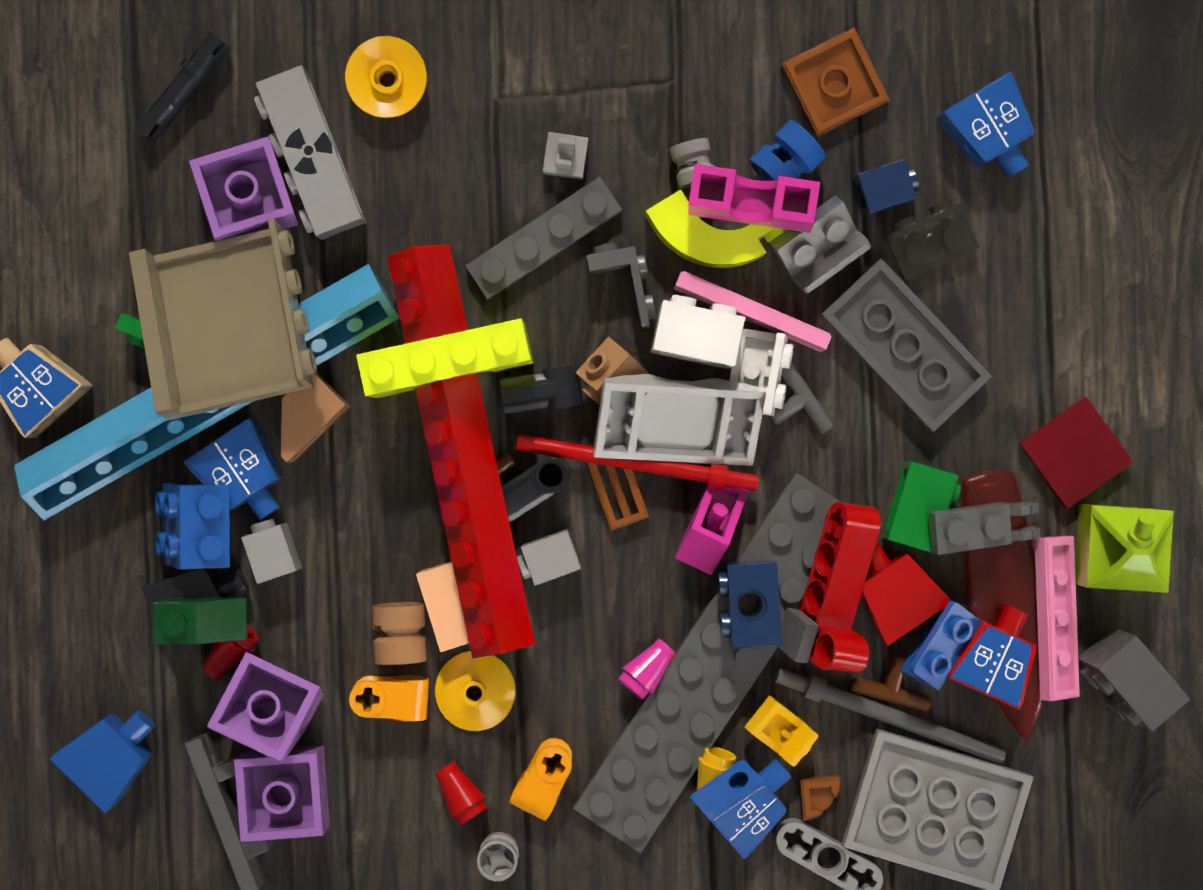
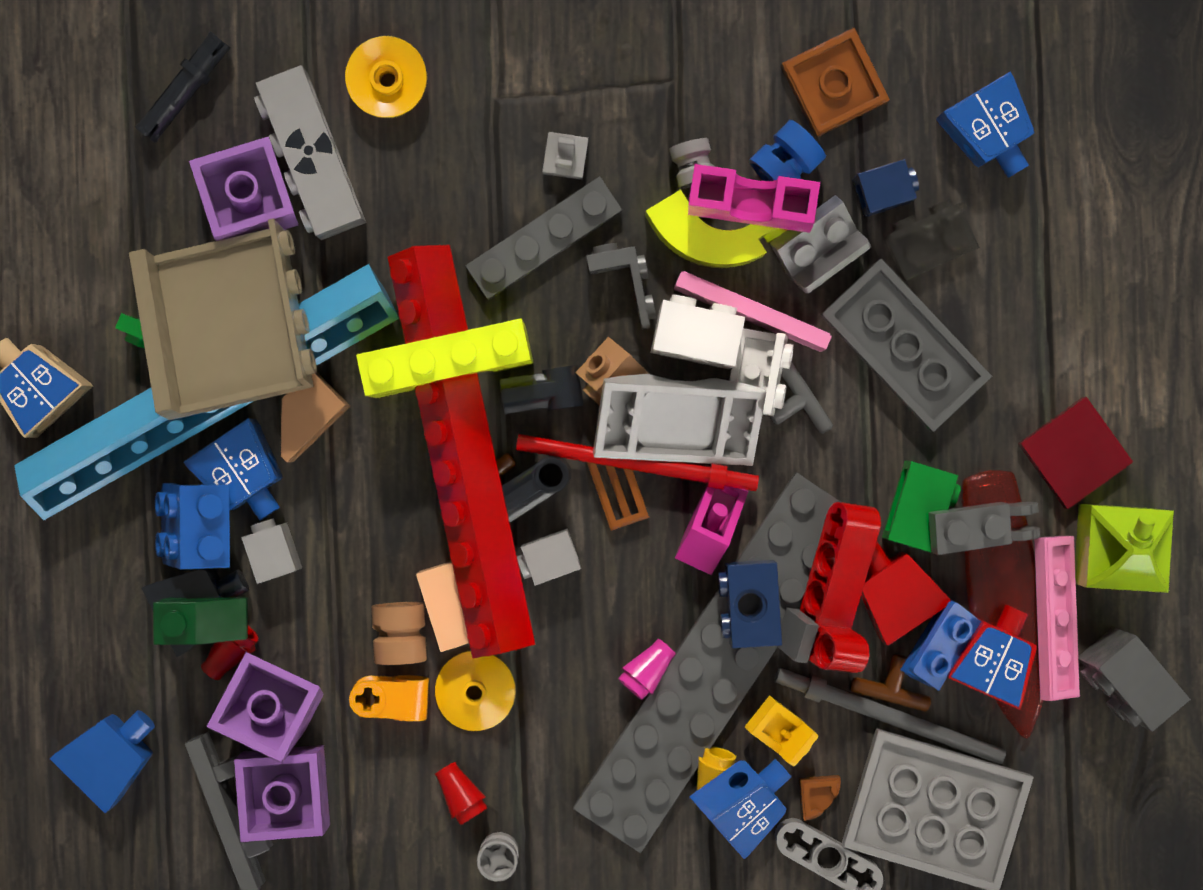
light orange piece [509,738,572,821] -> none

